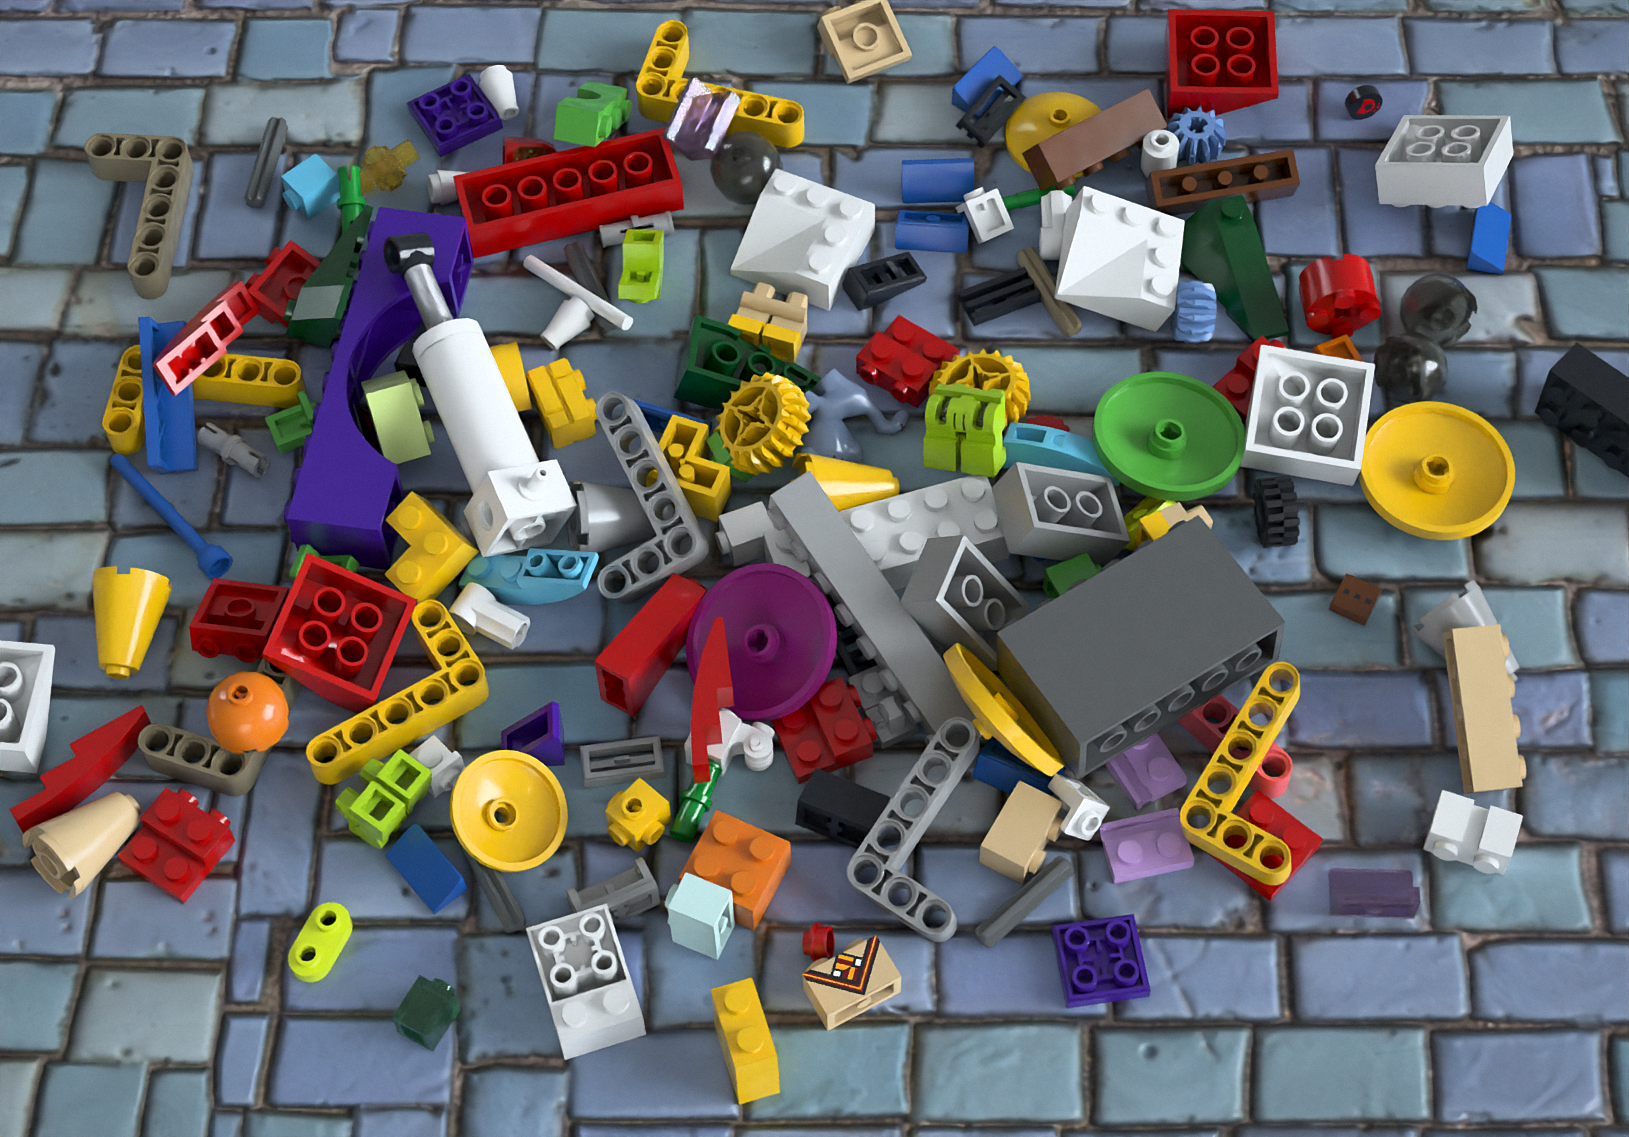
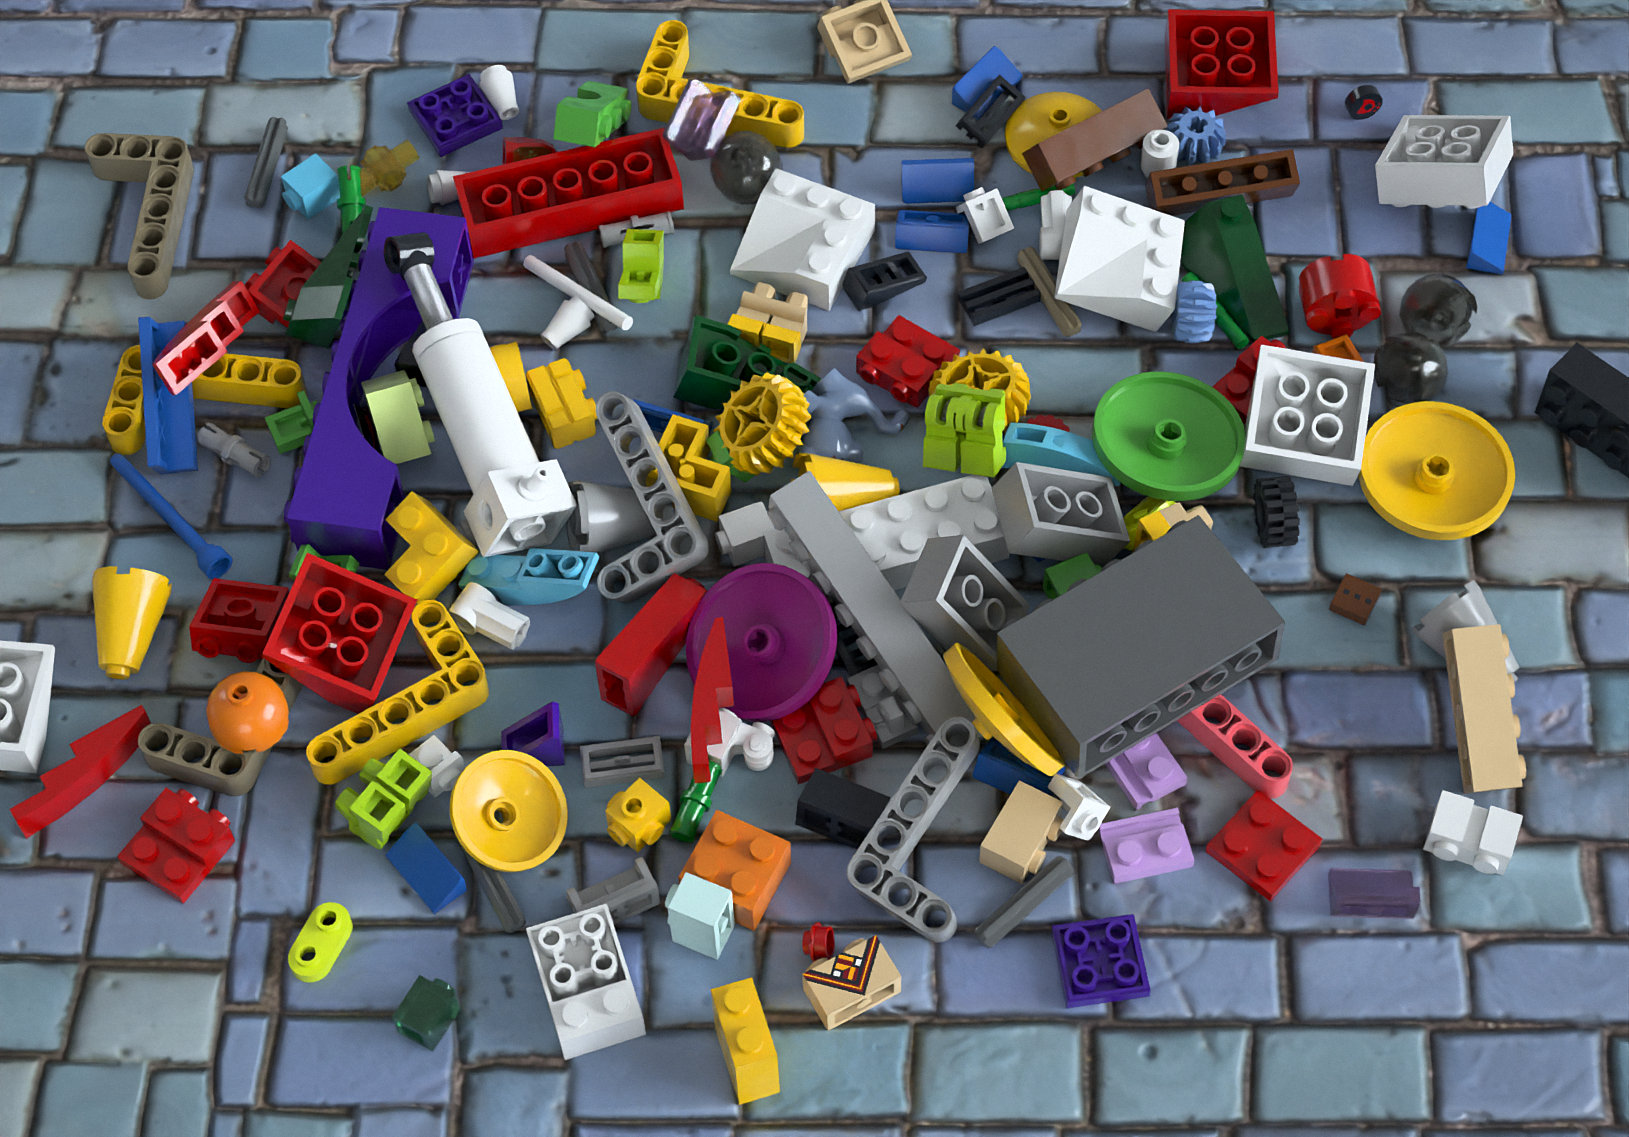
tan cone [22,792,141,899] -> none
yellow beam [1180,662,1300,885] -> none
none -> green piece [1182,272,1249,349]

